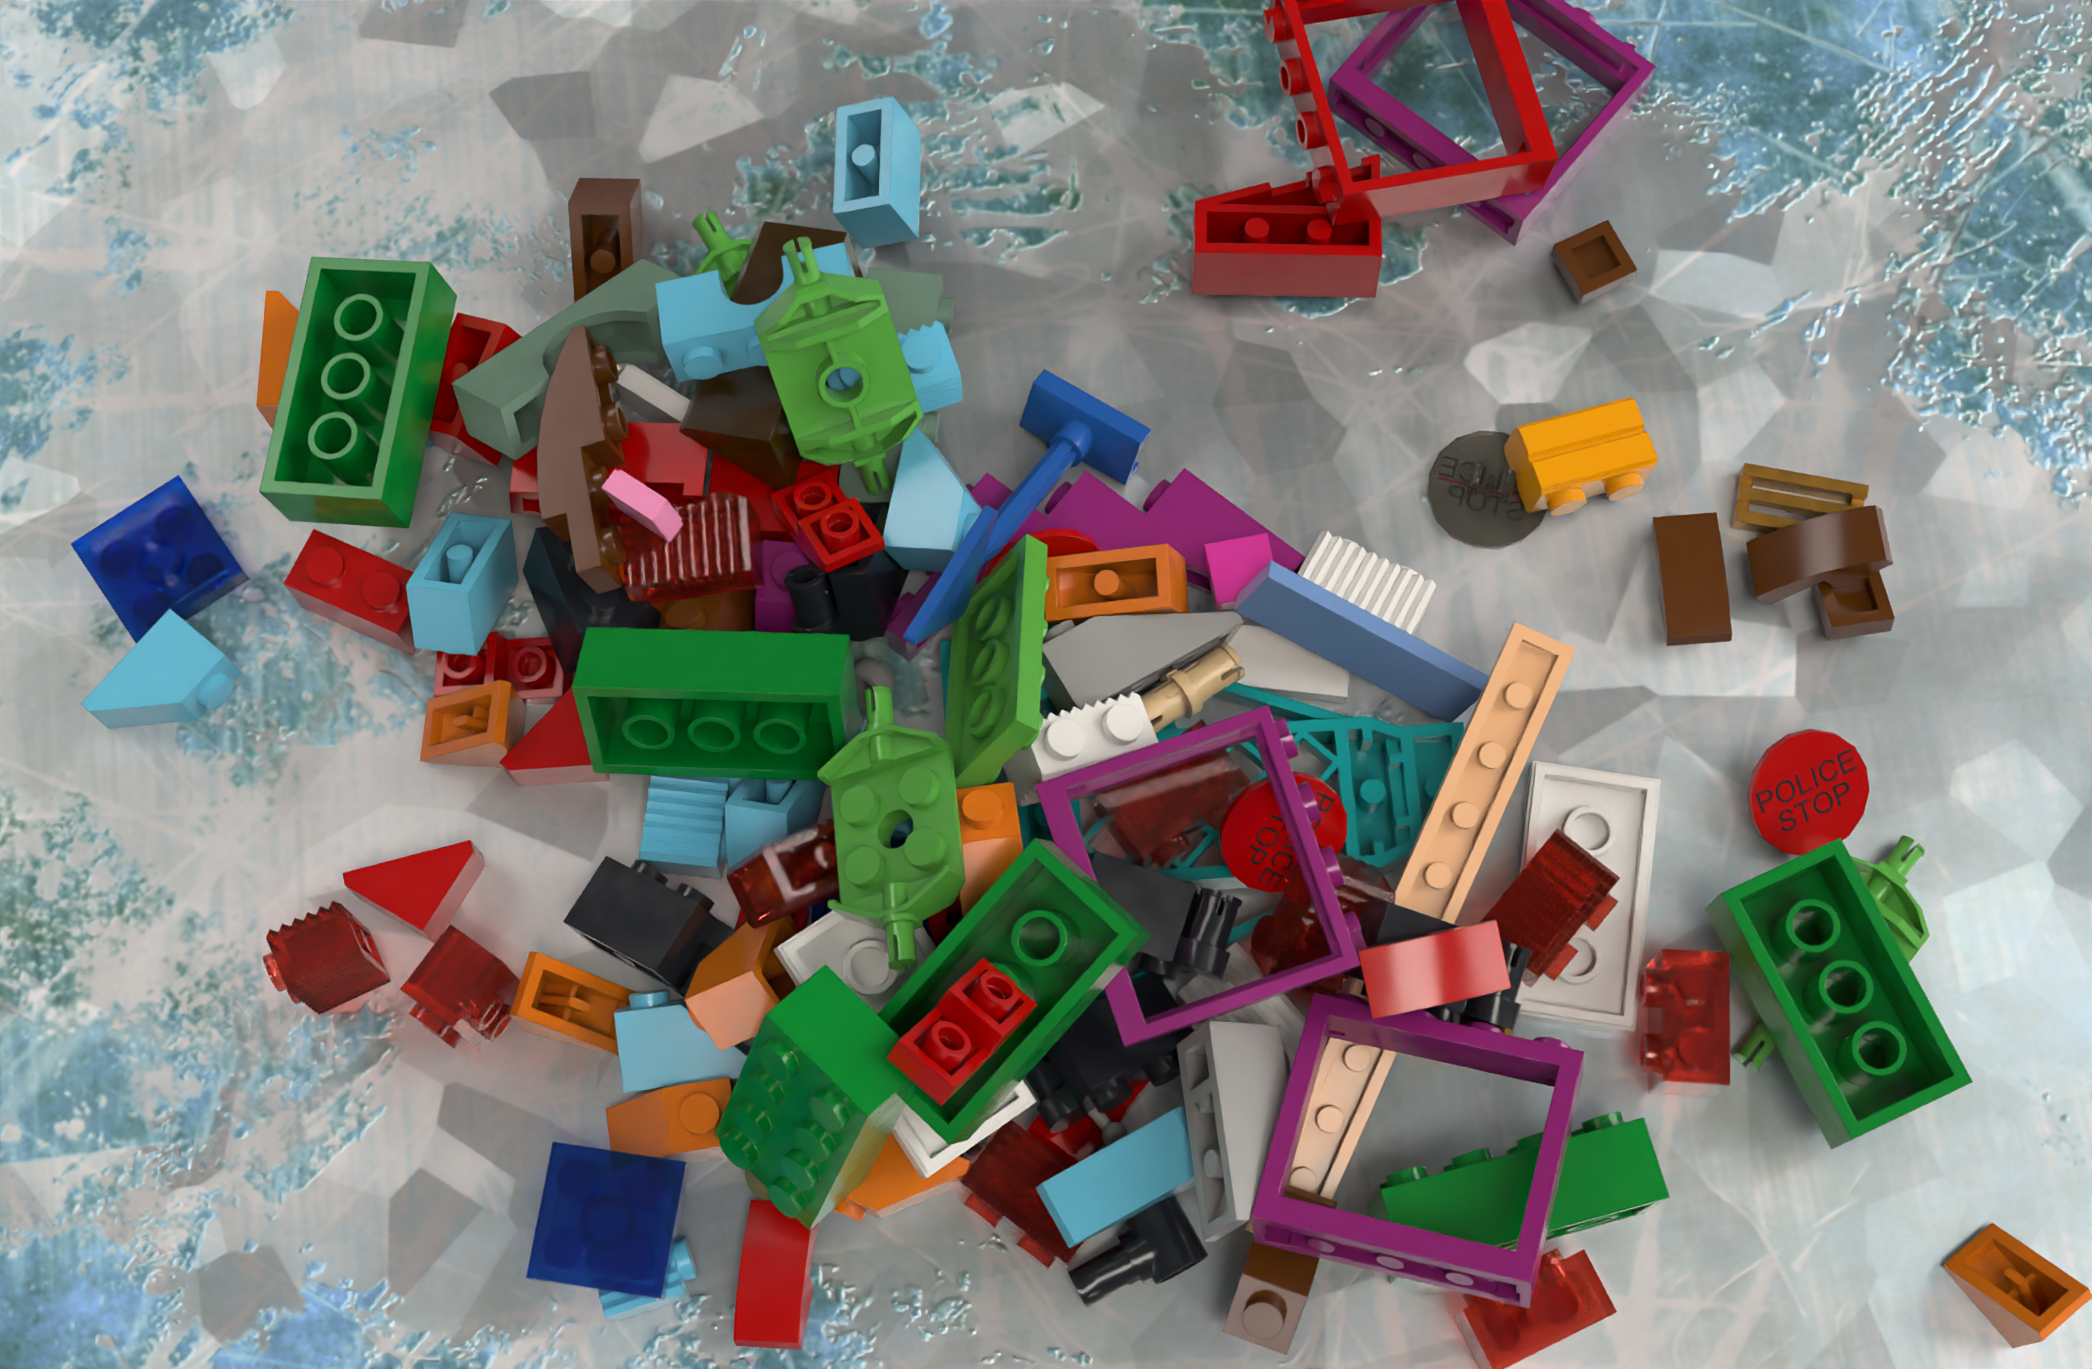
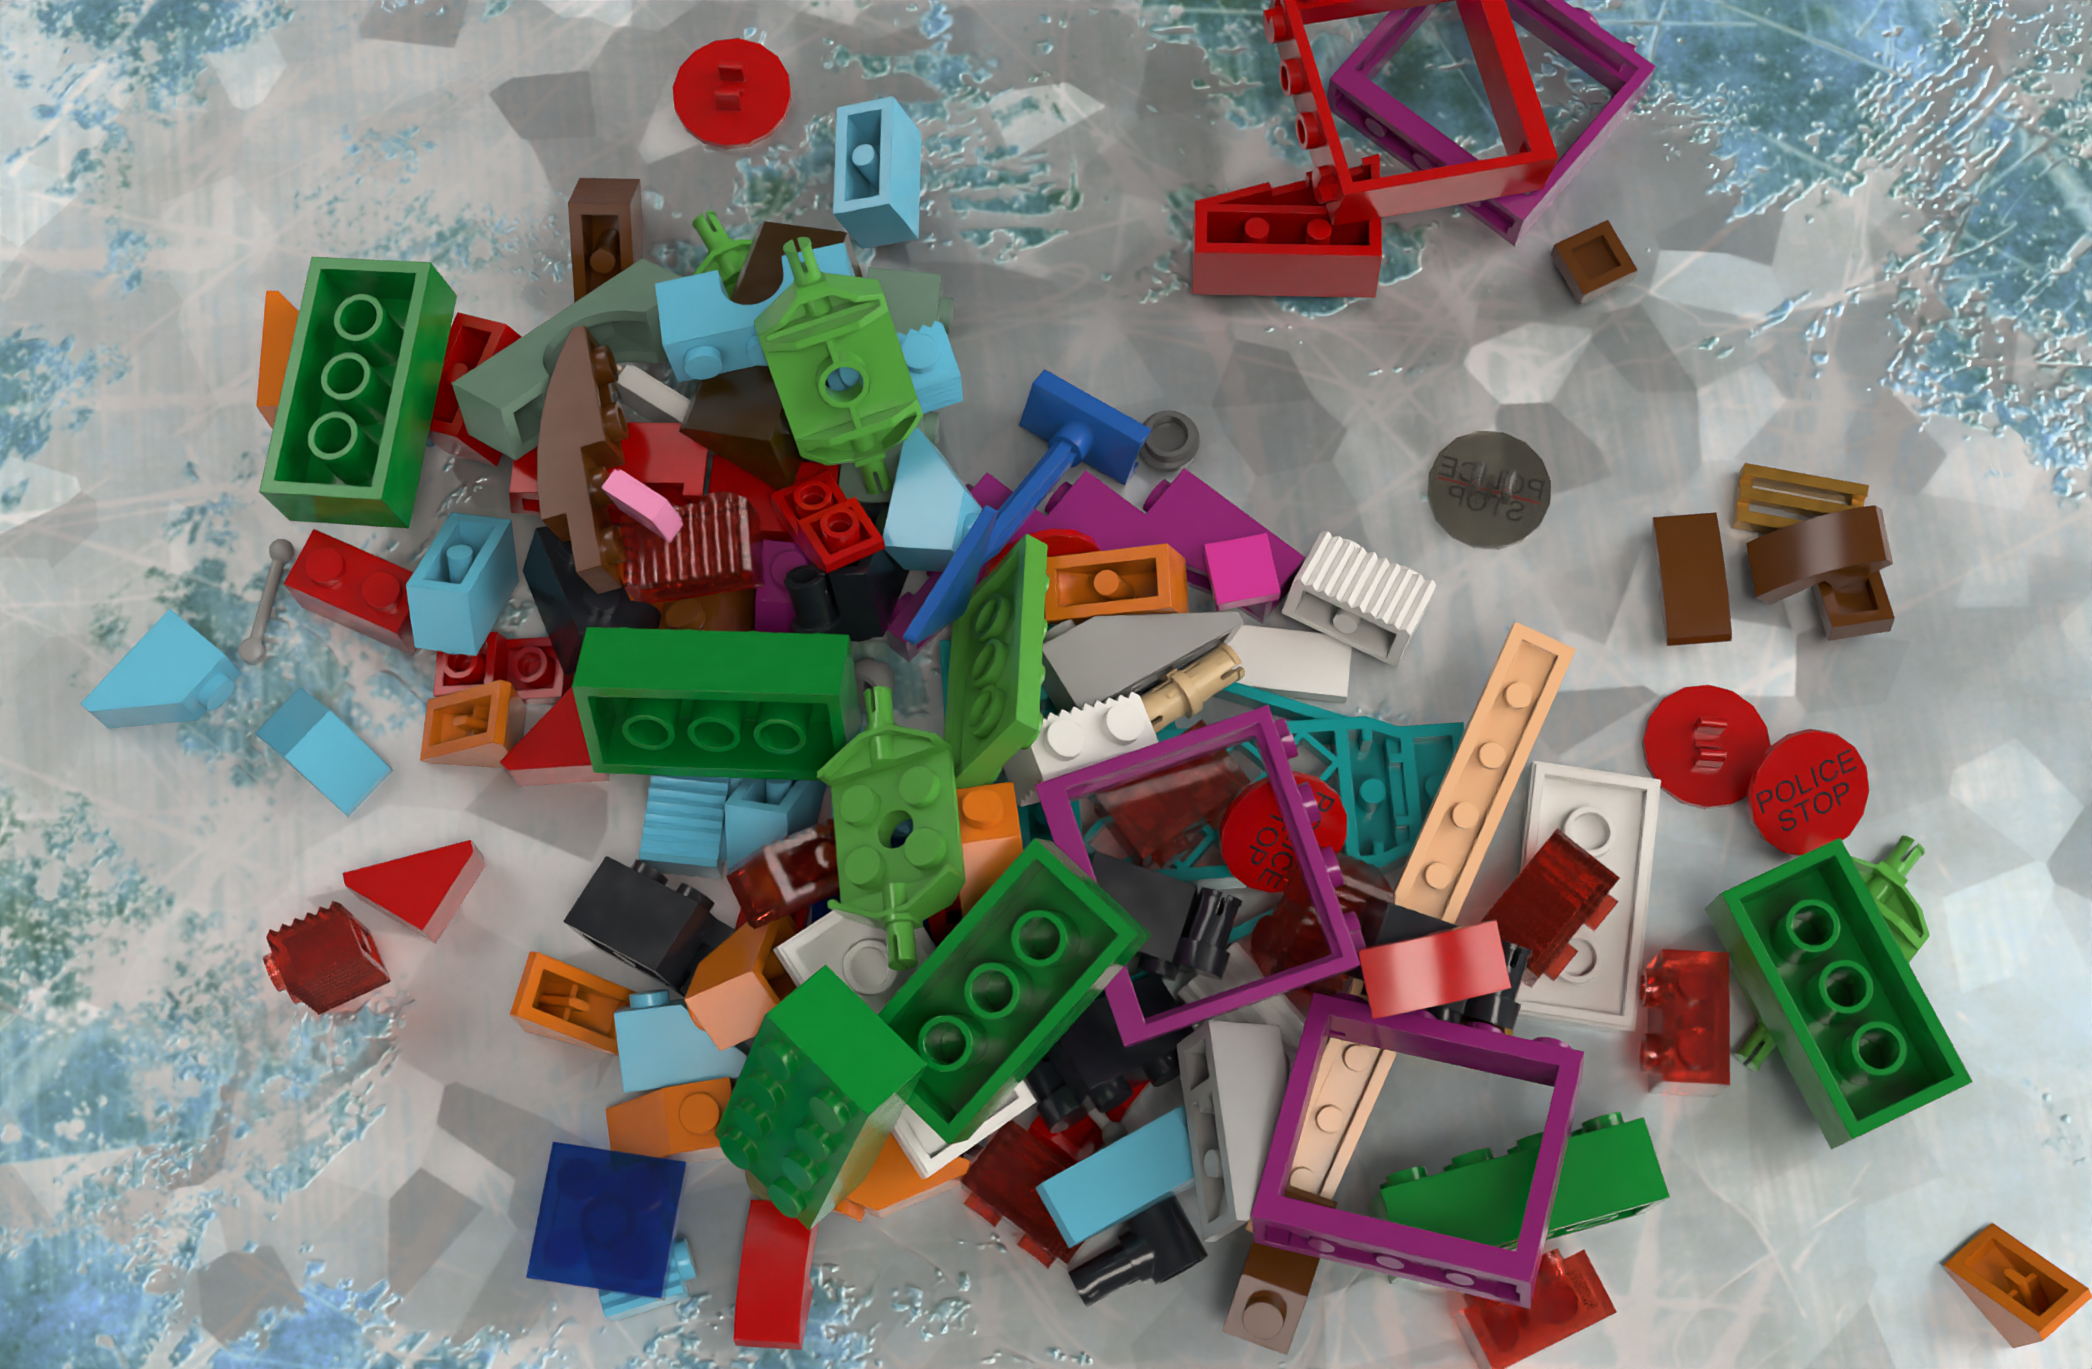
clear blue plate [71,475,250,643] -> none
clear red brick [400,924,520,1050] -> none
red slope [887,958,1037,1106] -> none
medium blue tile [1234,560,1488,723] -> none
light orange brick [1504,397,1658,516] -> none
none -> light grey hinge [238,539,294,665]
none -> medium azure slope [255,688,393,817]
none -> red piece [672,38,792,150]
none -> dark grey plate [1139,411,1200,472]
none -> red piece [1642,685,1771,810]

